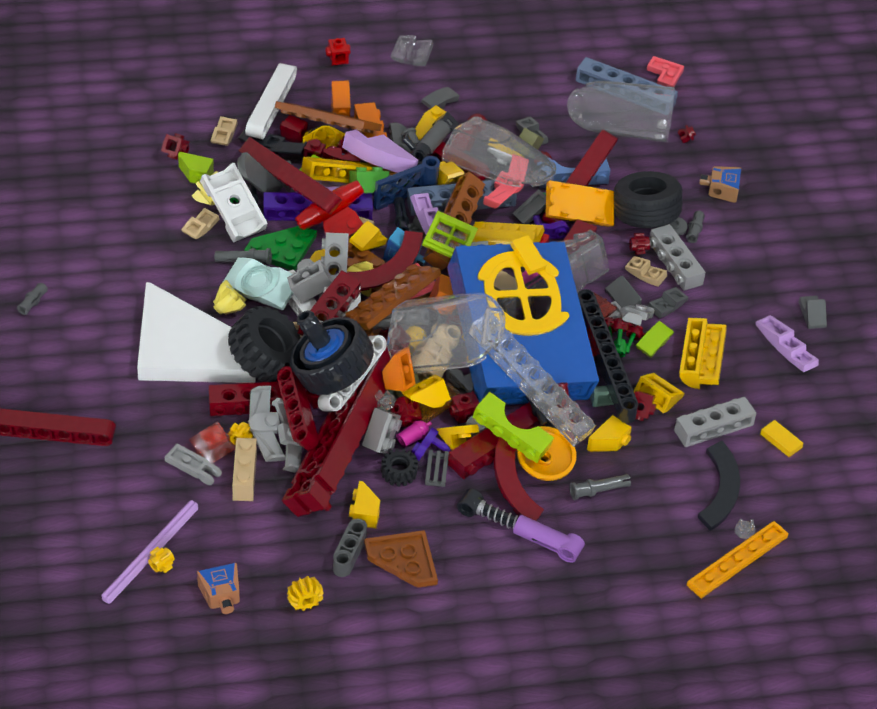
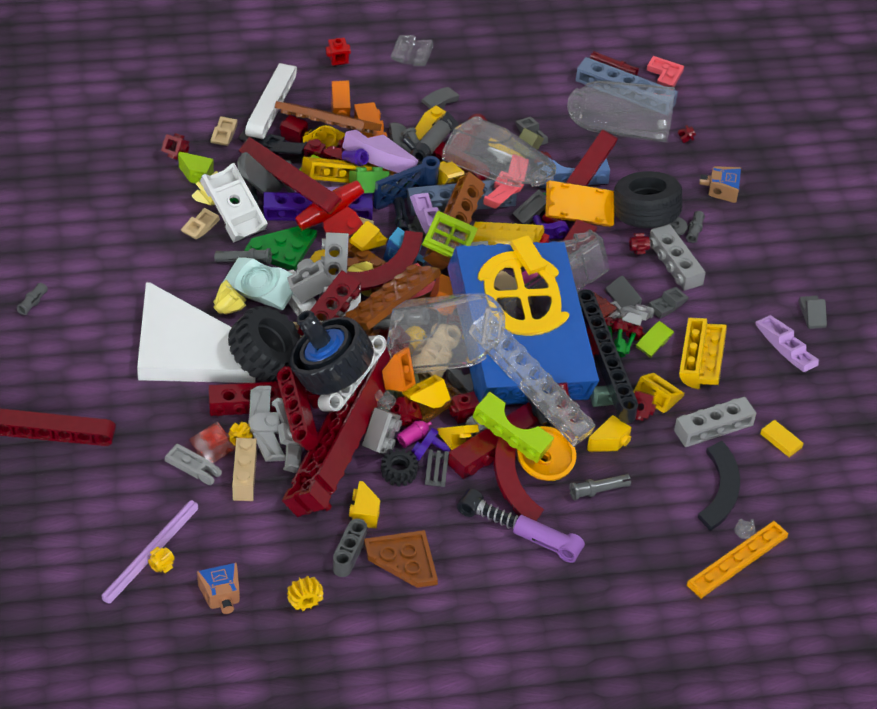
tan slope [625,256,667,287] -> none
none -> dark purple cone [342,148,369,166]
none -> dark red pin [590,51,639,76]

